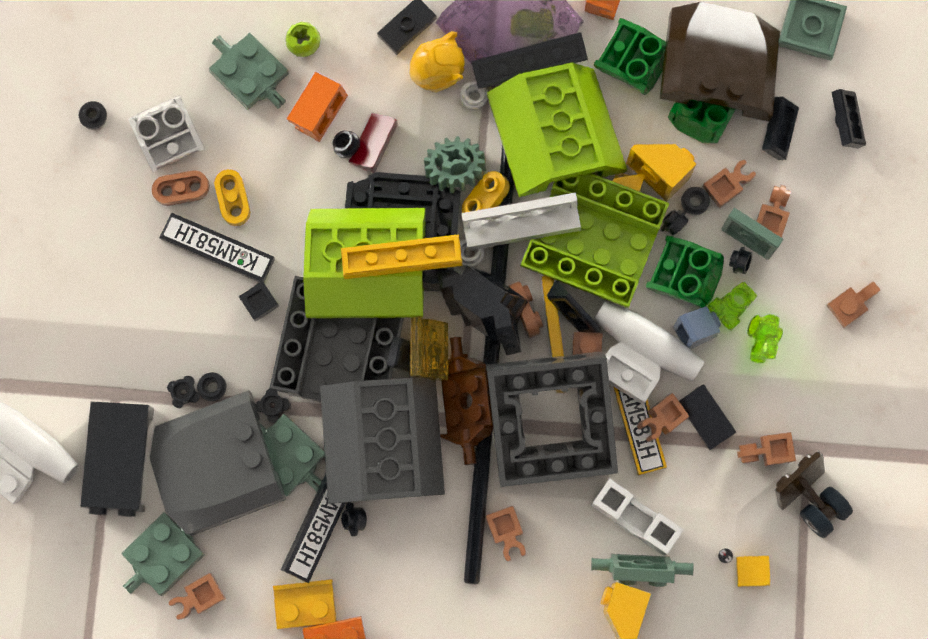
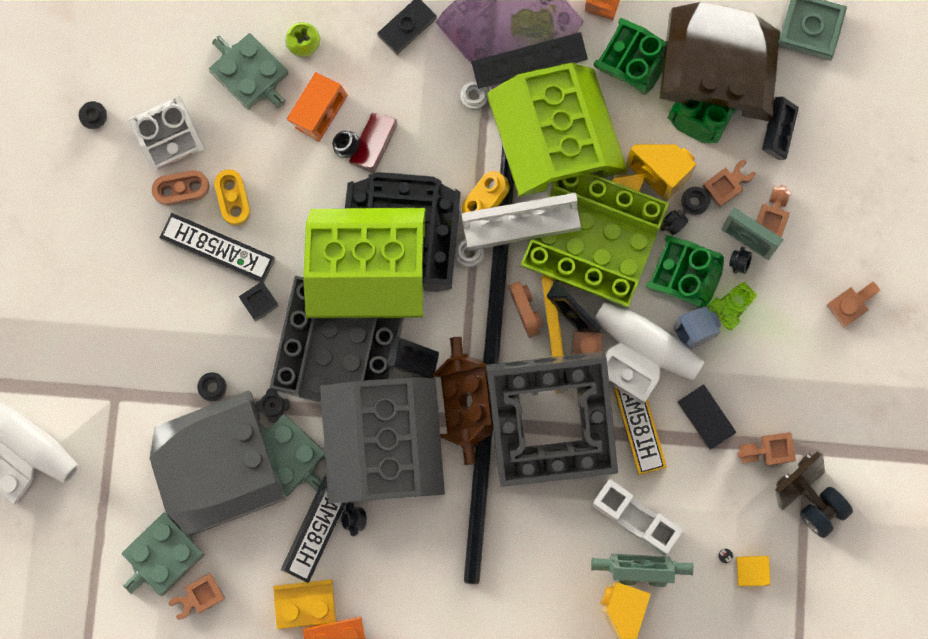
black panel [80,401,154,517] -> none
black plate [167,376,200,408] -> none
yellow tile [341,234,463,279] -> none
yellow helmet [409,31,465,92] -> none
clear yellow plate [410,317,448,381] -> none
sand green gear [424,136,486,193] -> none
black slope [438,265,529,356] -> none
nougat plate [485,506,526,562] -> none
nougat plate [637,393,689,442] -> none
clear neon green plate [747,314,783,363] -> none
black plate [831,89,866,149] -> none

